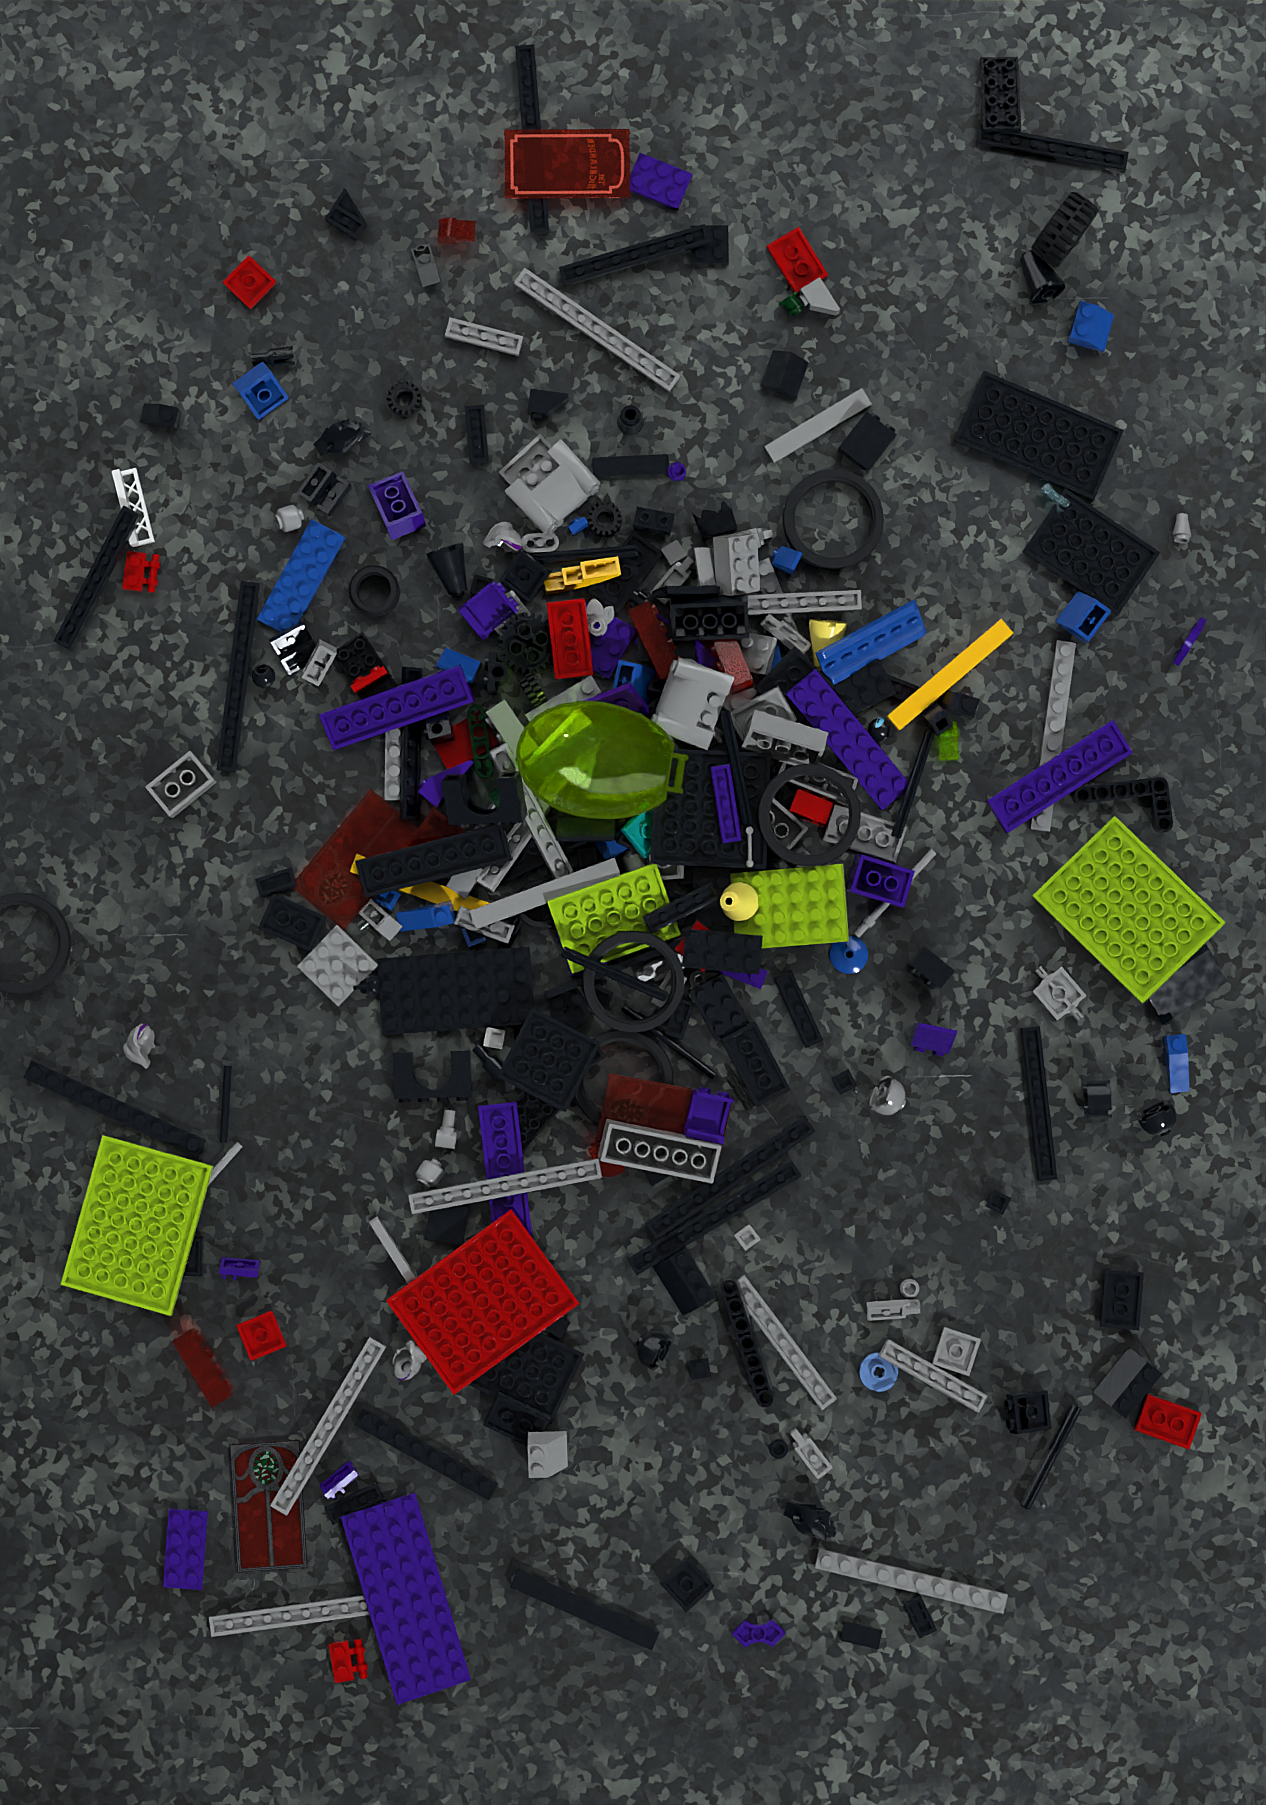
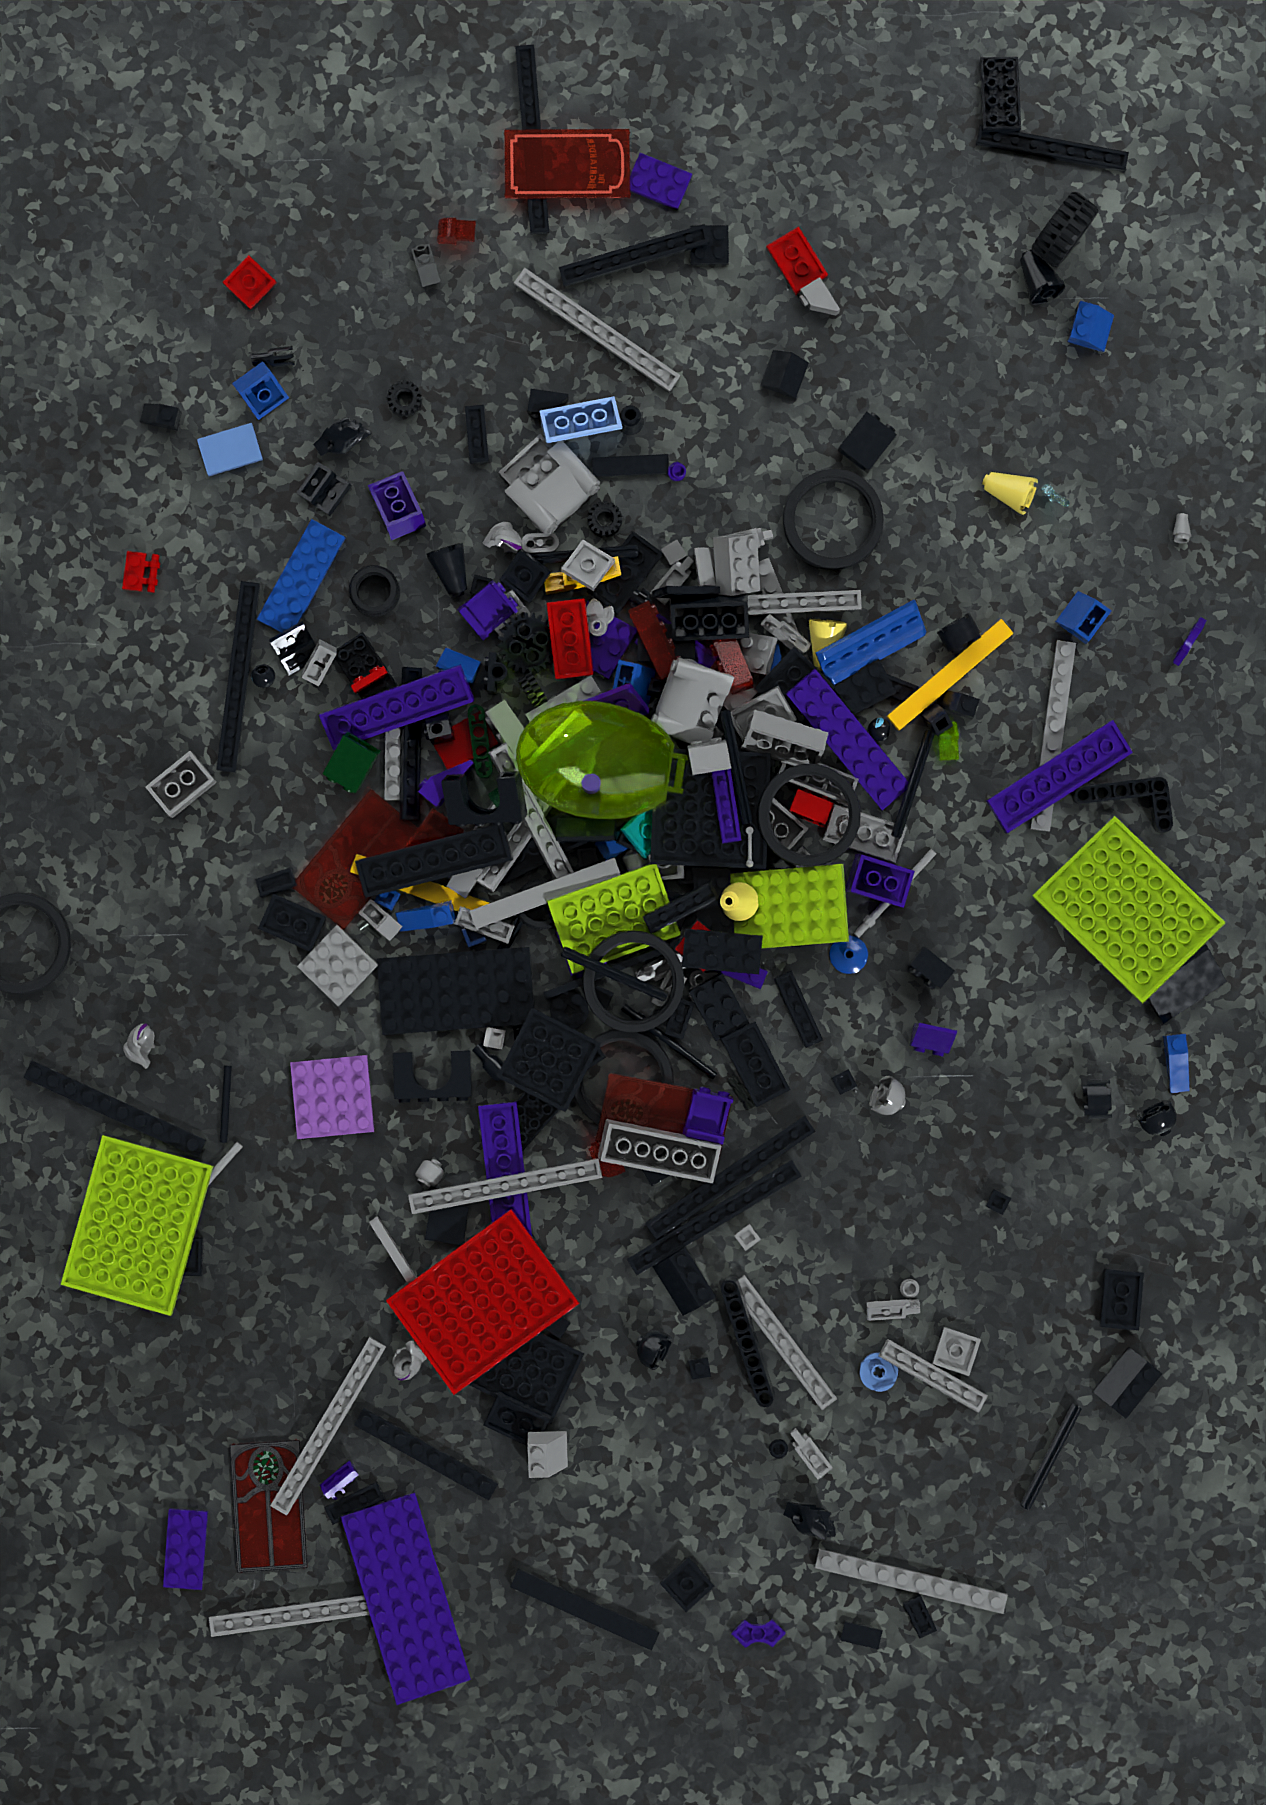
black tile [54,505,141,650] -> none
white fence [112,468,155,547] -> none
clear red brick [172,1328,234,1408] -> none
dark purple plate [219,1257,260,1280] -> none
red plate [236,1310,287,1361] -> none
light grey head [274,505,304,532] -> none
black wing [325,189,367,241] -> none
red plate [329,1638,368,1683] -> none
black piece [353,974,381,995] -> none
light grey pin [435,1110,457,1149] -> none
light grey plate [445,317,523,356] -> none
blue plate [568,517,588,536] -> none
black brick [633,506,675,536] -> none
black piece [692,500,737,541] -> none
light grey tile [764,388,872,463] -> none
blue slope [770,546,803,576] -> none
dark green brick [779,291,804,316] -> none
black plate [953,371,1124,501] -> none
black plate [1004,1390,1051,1434] -> none
black tile [1020,1026,1057,1181] -> none
black plate [1022,488,1161,616] -> none
light grey plate [1032,966,1086,1021] -> none
red tile [1134,1393,1202,1450] -> none
none -> medium blue tile [197,423,263,476]
none -> medium lavender plate [290,1055,375,1139]
none -> dark green brick [323,732,381,793]
none -> light blue slope [540,396,622,443]
none -> light grey plate [561,540,615,591]
none -> dark purple tile [581,774,601,794]
none -> light grey slope [687,737,731,775]
none -> black brick [937,612,981,654]
none -> light yellow cone [982,472,1038,515]

